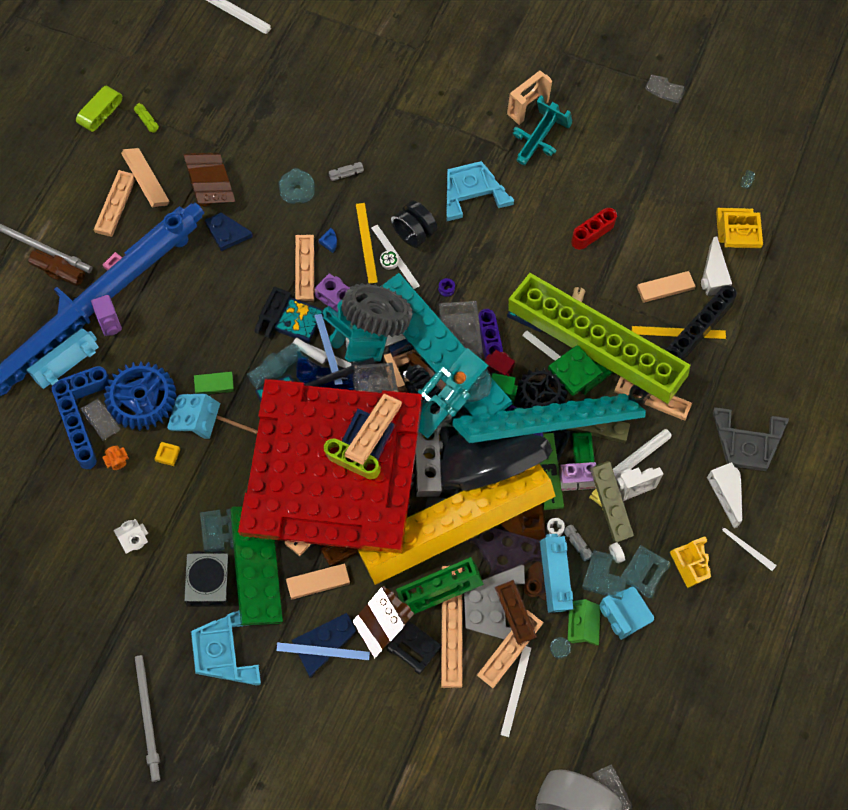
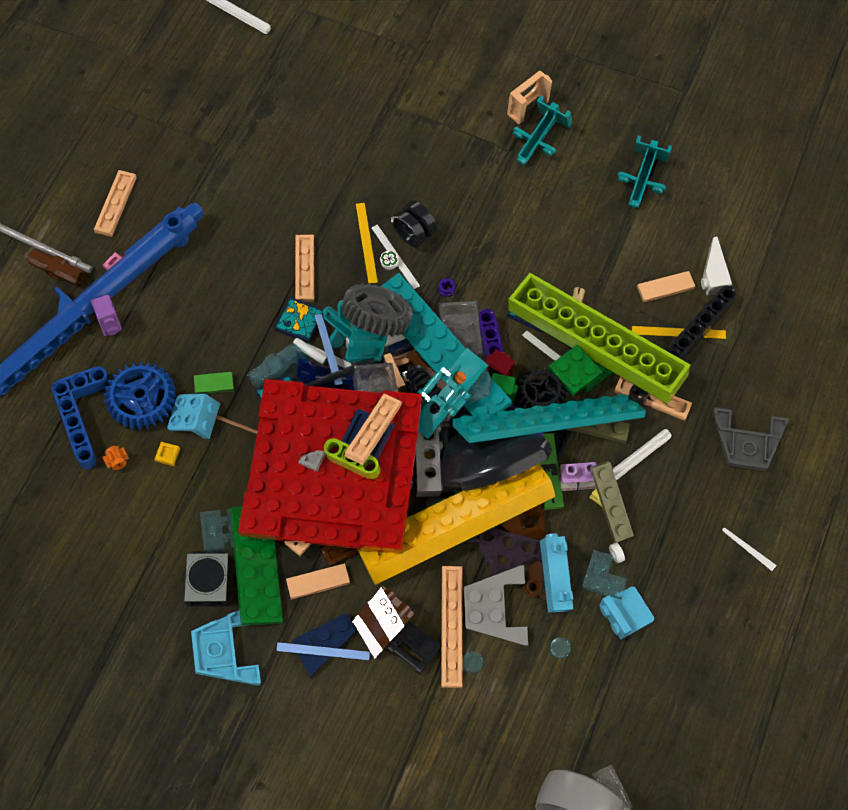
medium azure brick [27,328,99,389] -> none
lime beam [76,86,122,132] -> none
clear slope [81,399,120,441] -> none
white brick [114,519,148,554] -> none
light nougat tile [121,148,170,207] -> none
lime axle [134,103,159,133] -> none
light grey bar [135,655,160,782] -> none
reddish brown slope [183,152,235,207] -> none
dark blue wing [205,213,253,251] -> none
black hinge [254,287,291,338] -> none
clear light blue plate [279,168,315,204] -> none
medium lavender brick [315,273,350,312] -> none
blue tile [319,228,337,253] -> none
light grey axle [329,162,364,181] -> none
green brick [396,557,484,615] -> none
medium azure wing [446,161,514,221] -> none
light nougat tile [477,610,544,688] -> none
reddish brown tile [495,580,537,645] -> none
white sticker [501,646,531,737] -> none
white bush [546,518,565,537] -> none
light grey axle [564,525,593,561] -> none
bright green panel [568,599,600,646] -> none
red beam [571,208,617,250] -> none
green tile [571,432,595,464] -> none
white plate [616,467,663,501] -> none
clear light blue plate [620,545,671,598] -> none
clear slope [646,75,685,103] -> none
yellow slope [670,537,711,588] -> none
white slope [707,462,742,528] -> none
yellow bracket [716,208,763,248] -> none
clear light blue piece [741,170,755,189] -> none
none -> light grey tile [298,450,326,472]
none -> clear light blue tile [462,652,483,674]
none -> teal piece [617,136,672,208]

